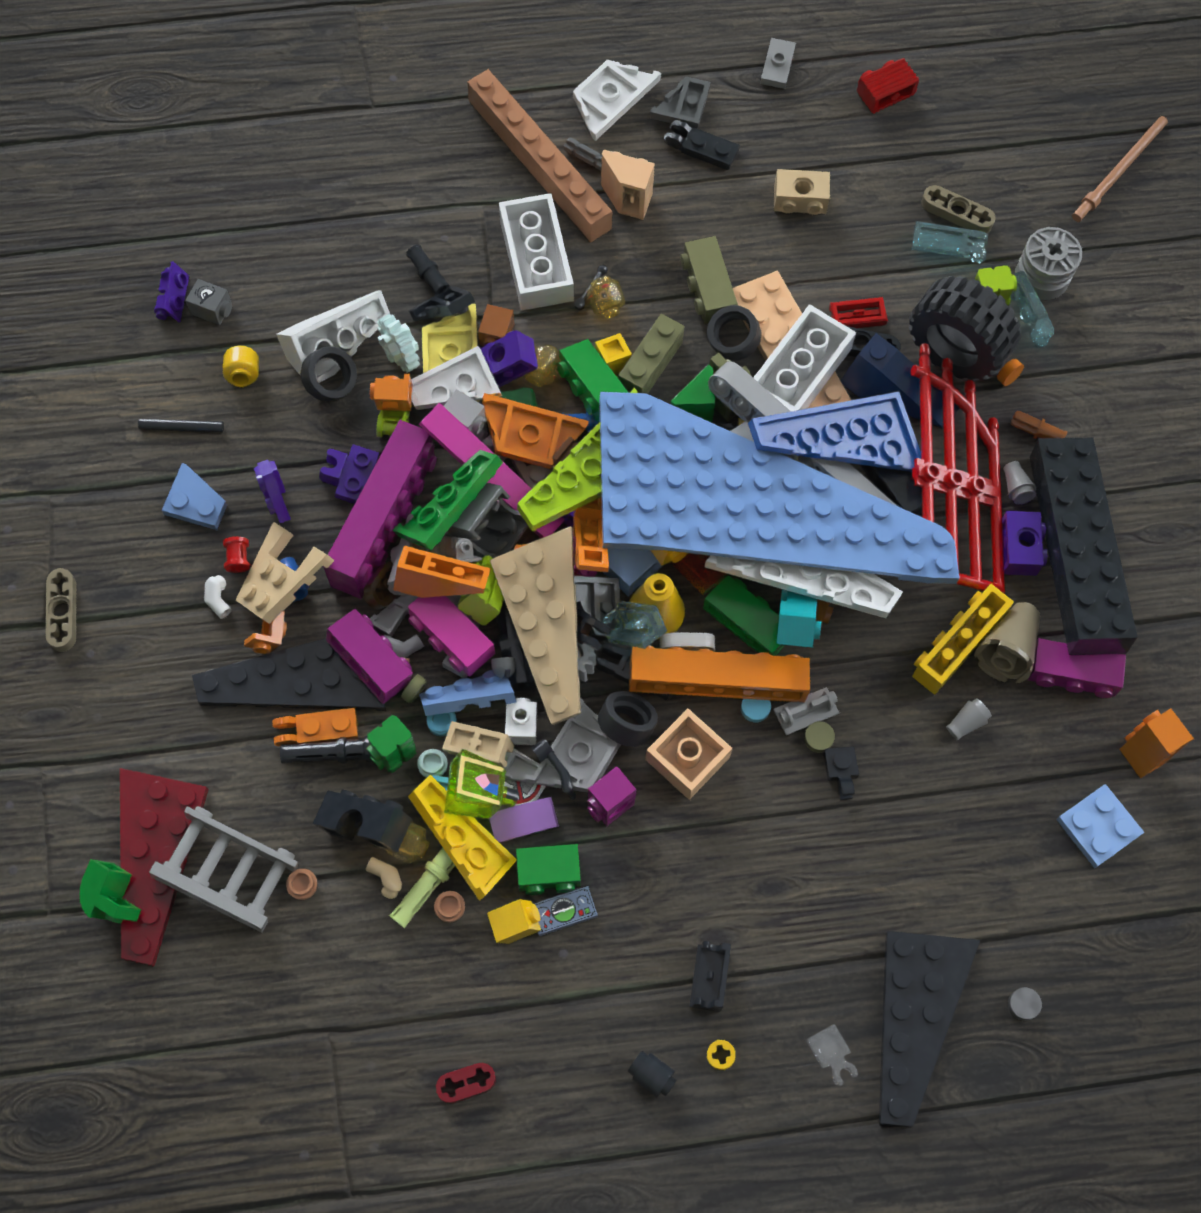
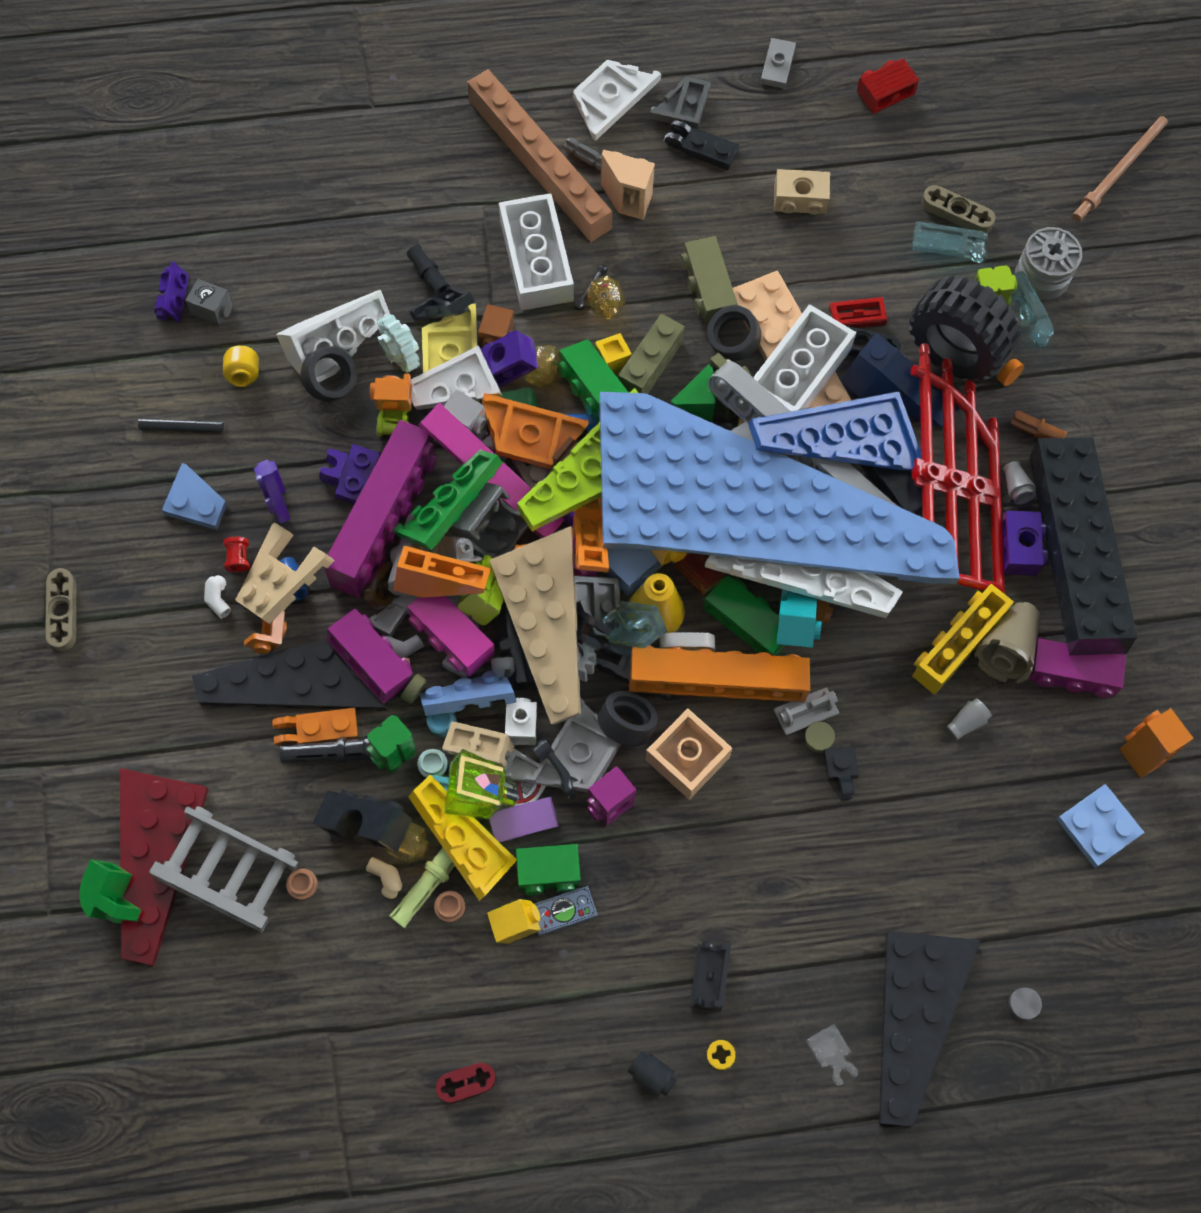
medium azure tile [741,699,771,723] -> none

